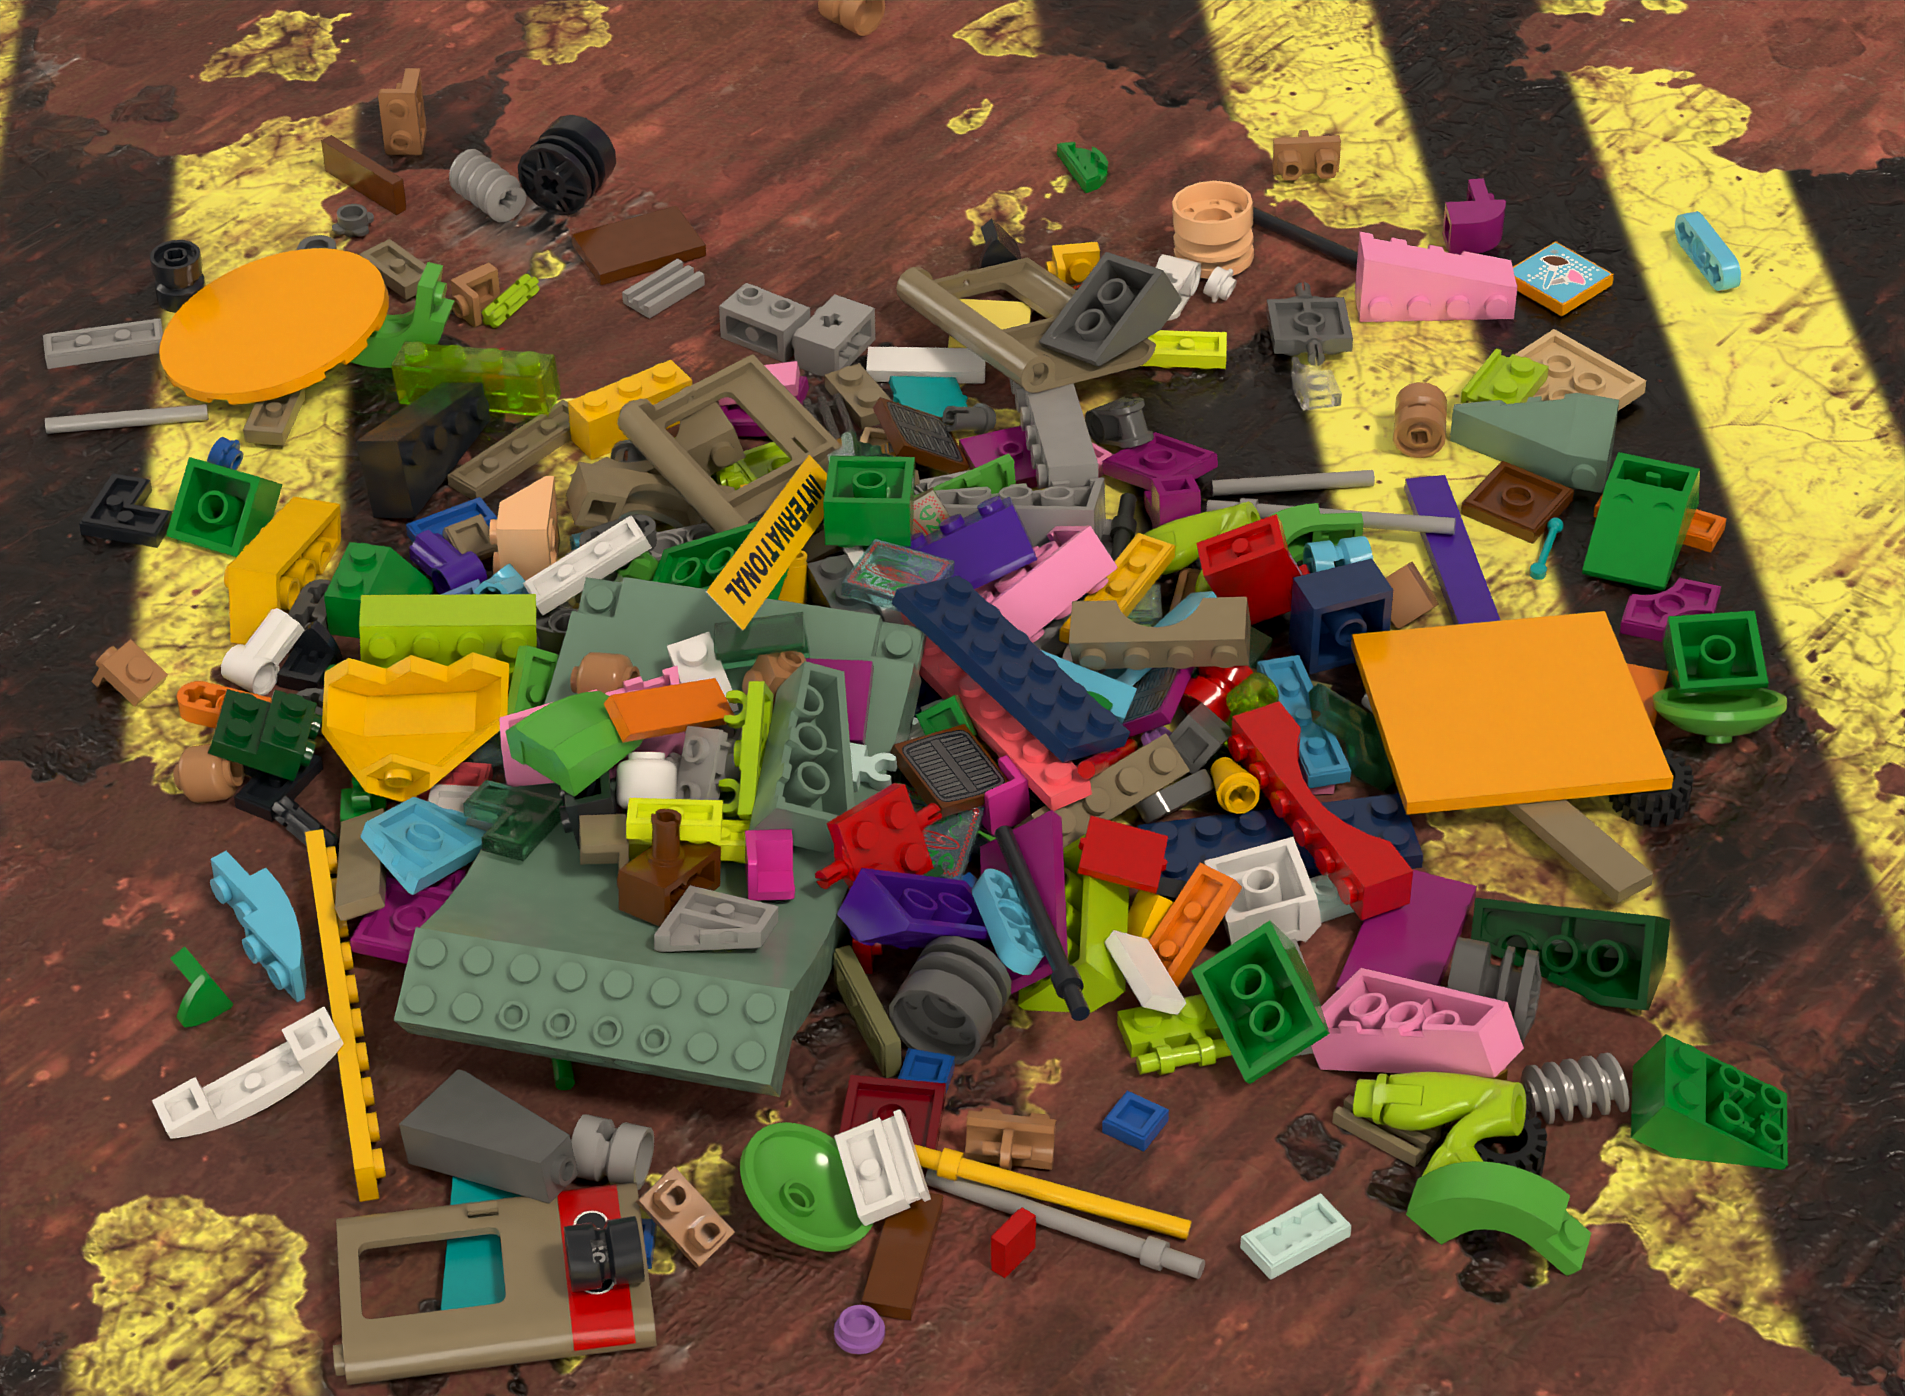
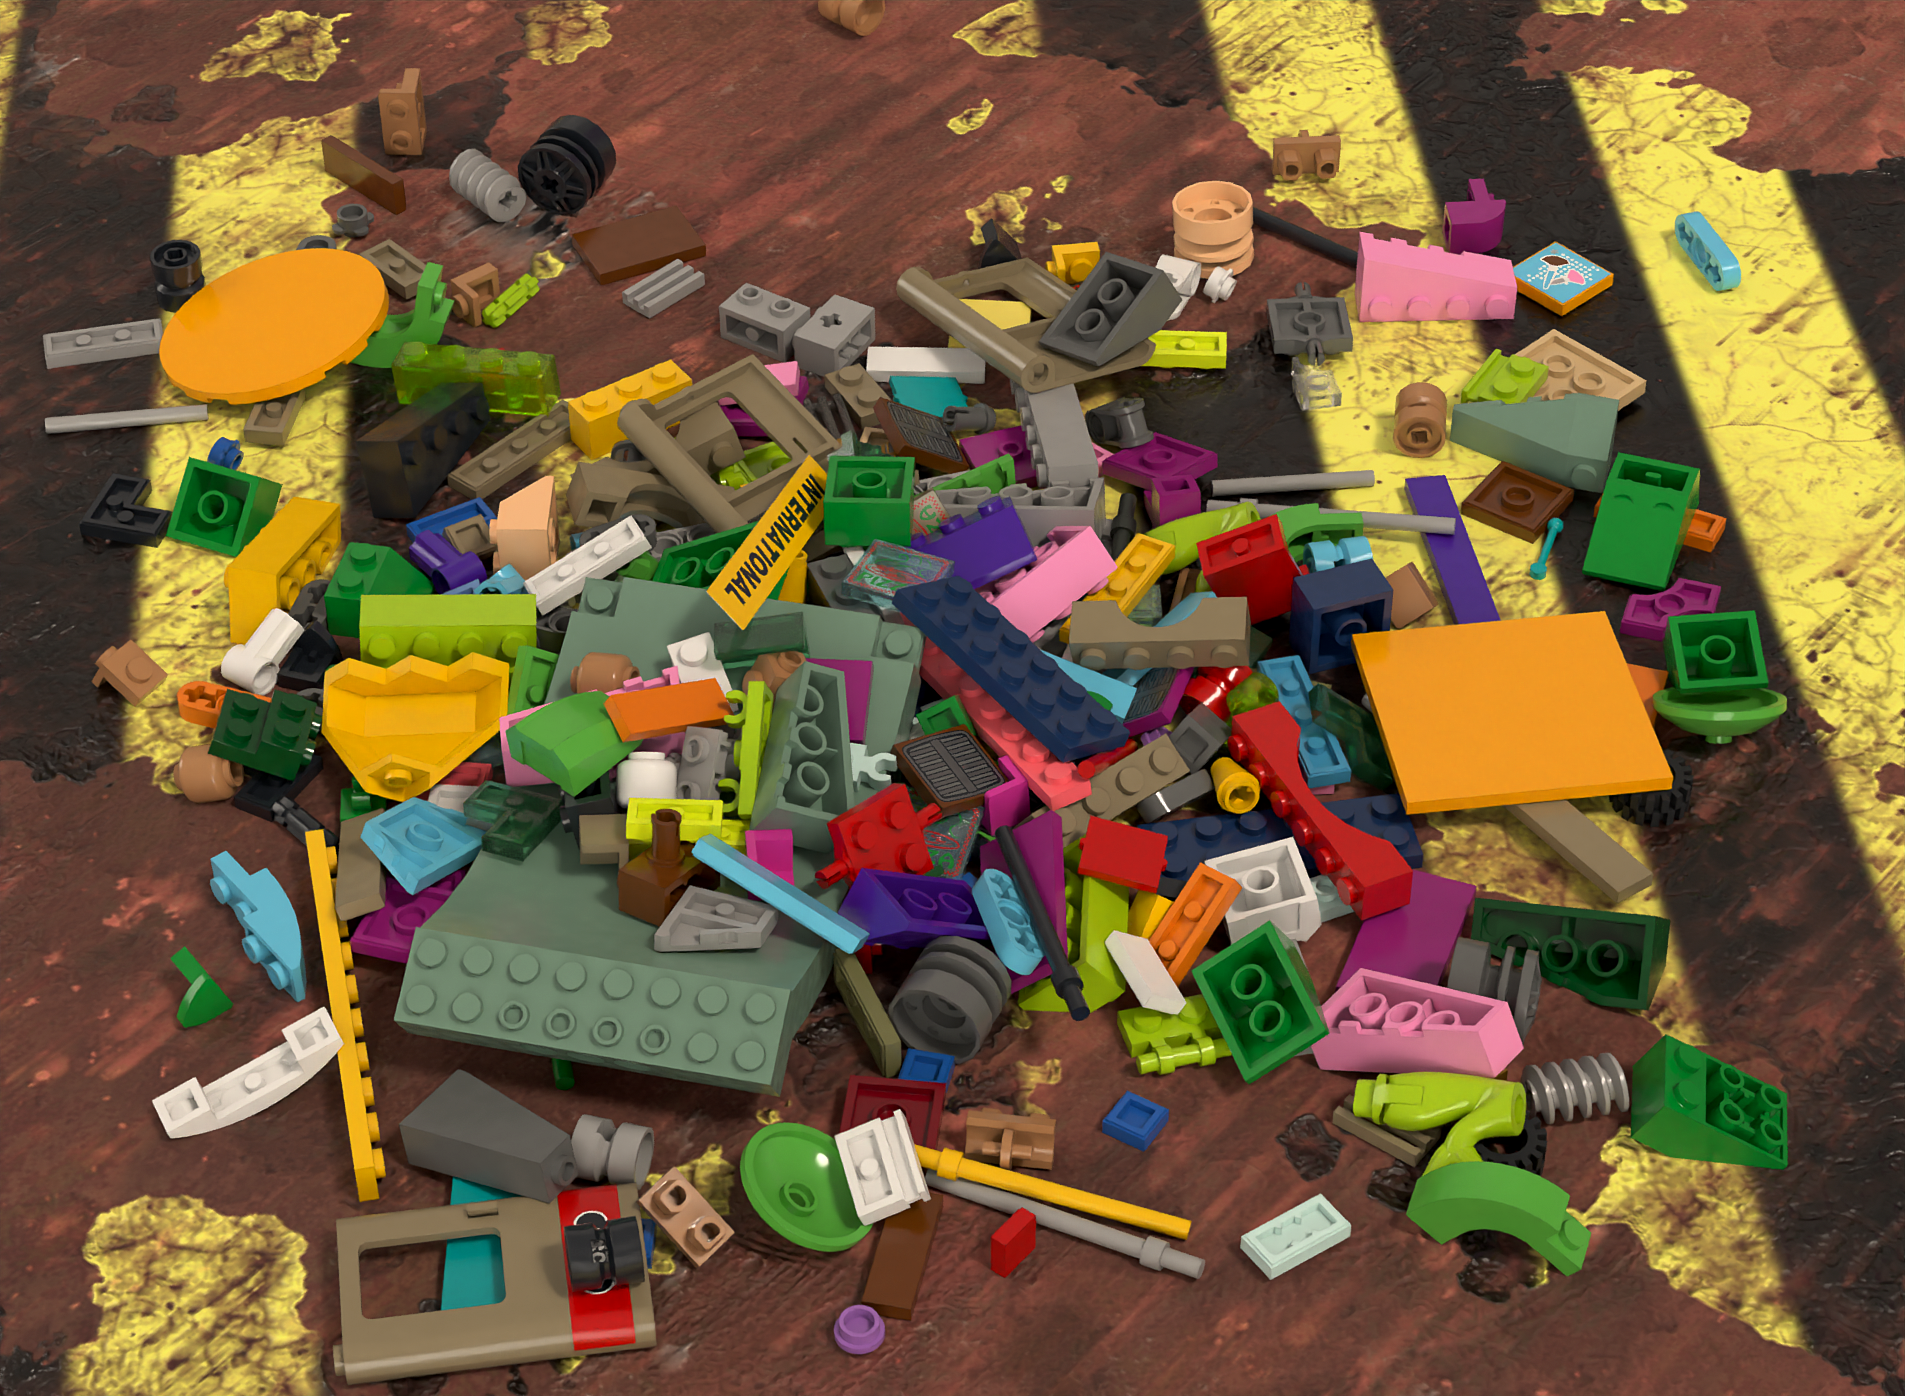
green tile [1057,142,1108,193] -> none
none -> medium azure tile [691,834,870,954]

